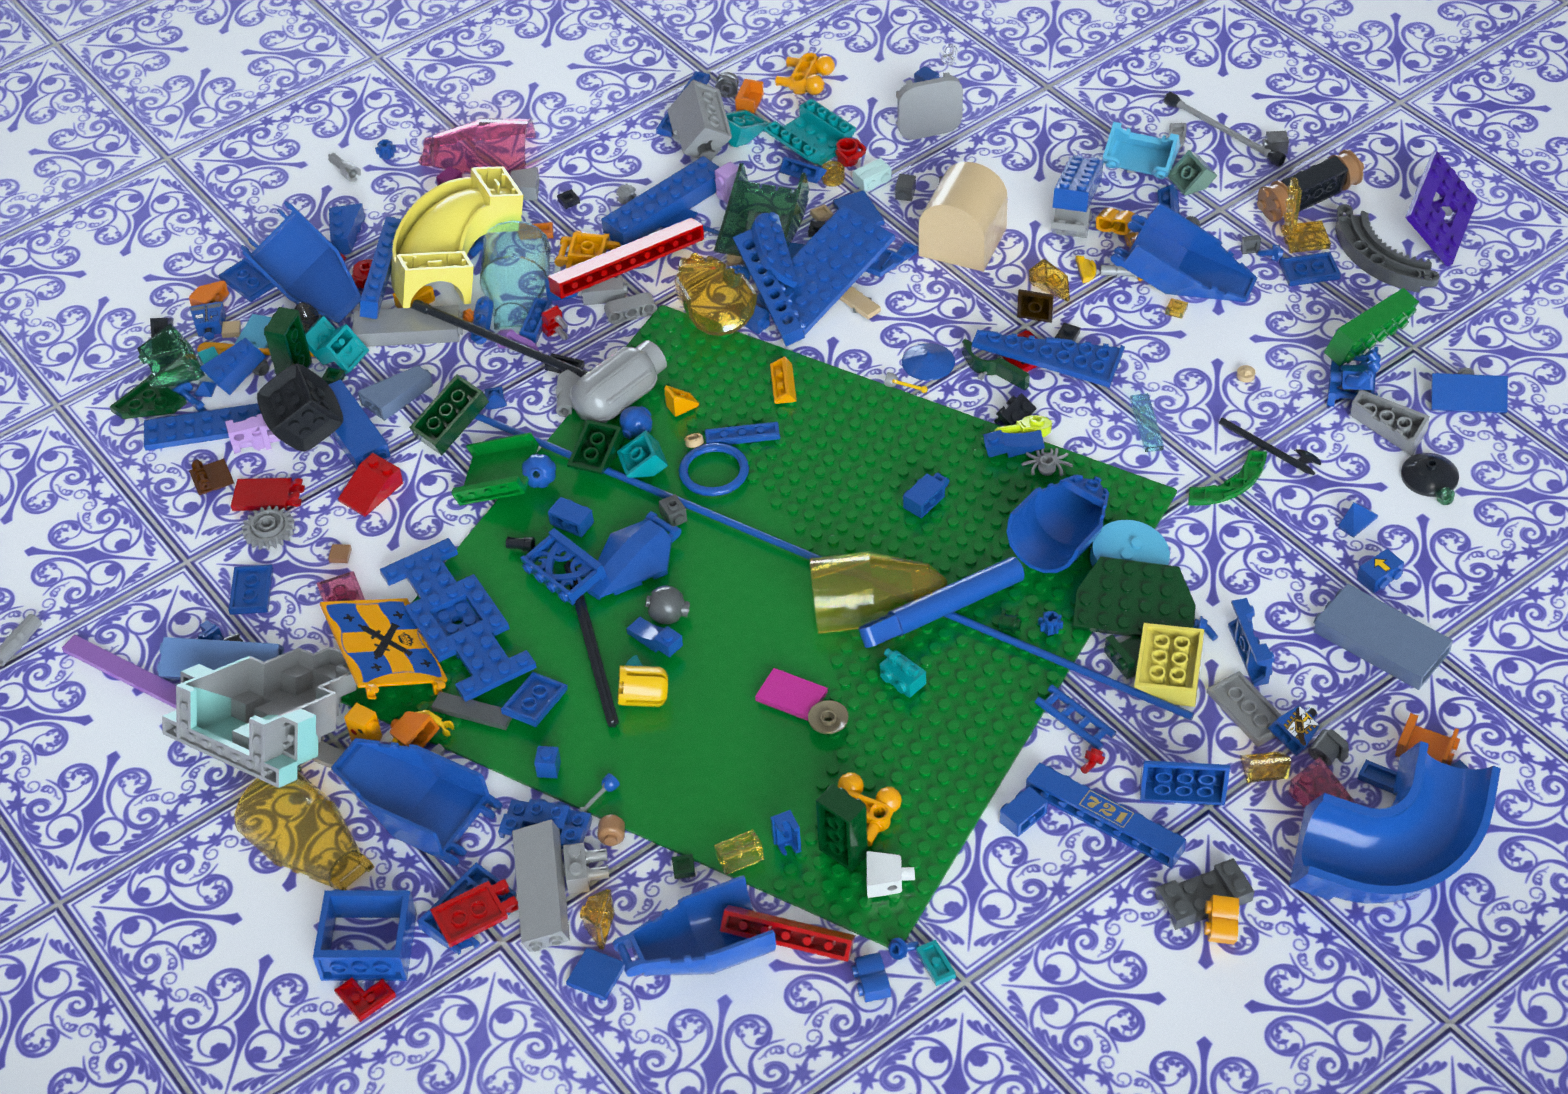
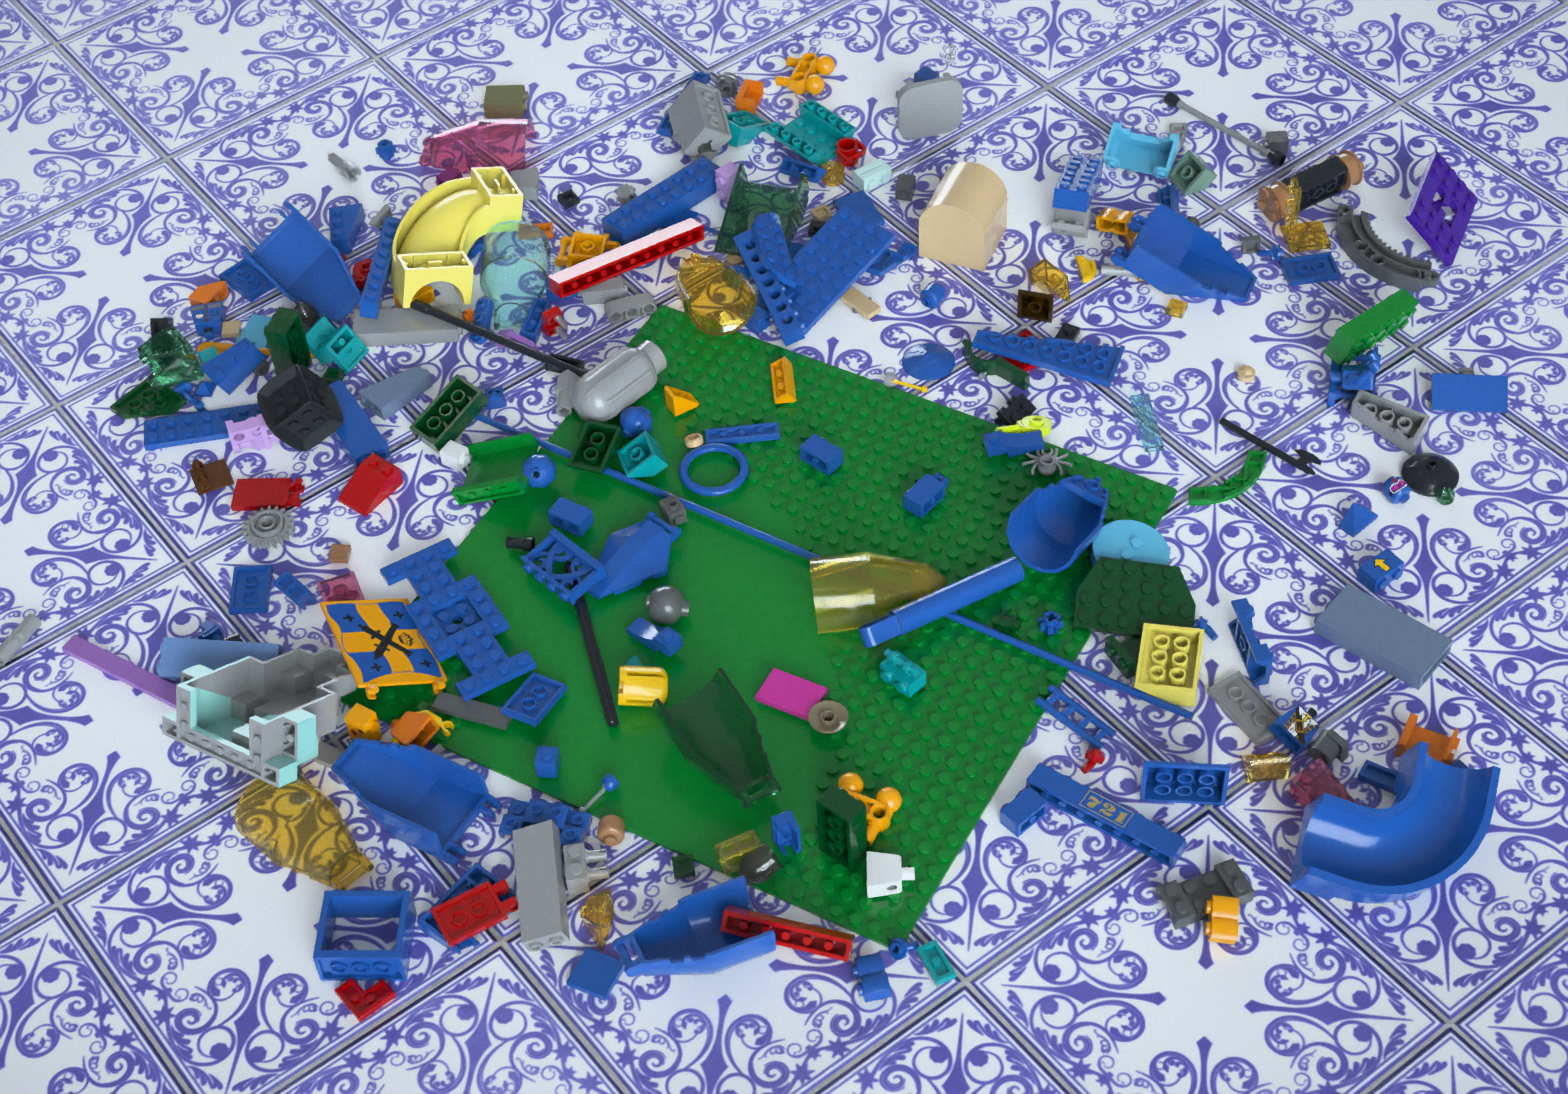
none -> blue hinge [272,570,317,610]
none -> light grey tile [369,204,393,228]
none -> white brick [439,440,470,472]
none -> olive brick [483,85,529,119]
none -> clear green windscreen [652,668,781,809]
none -> clear smoke helmet [737,842,783,885]
none -> blue brick [800,434,843,476]
none -> blue head [920,283,946,309]
none -> blue head [1382,476,1411,505]

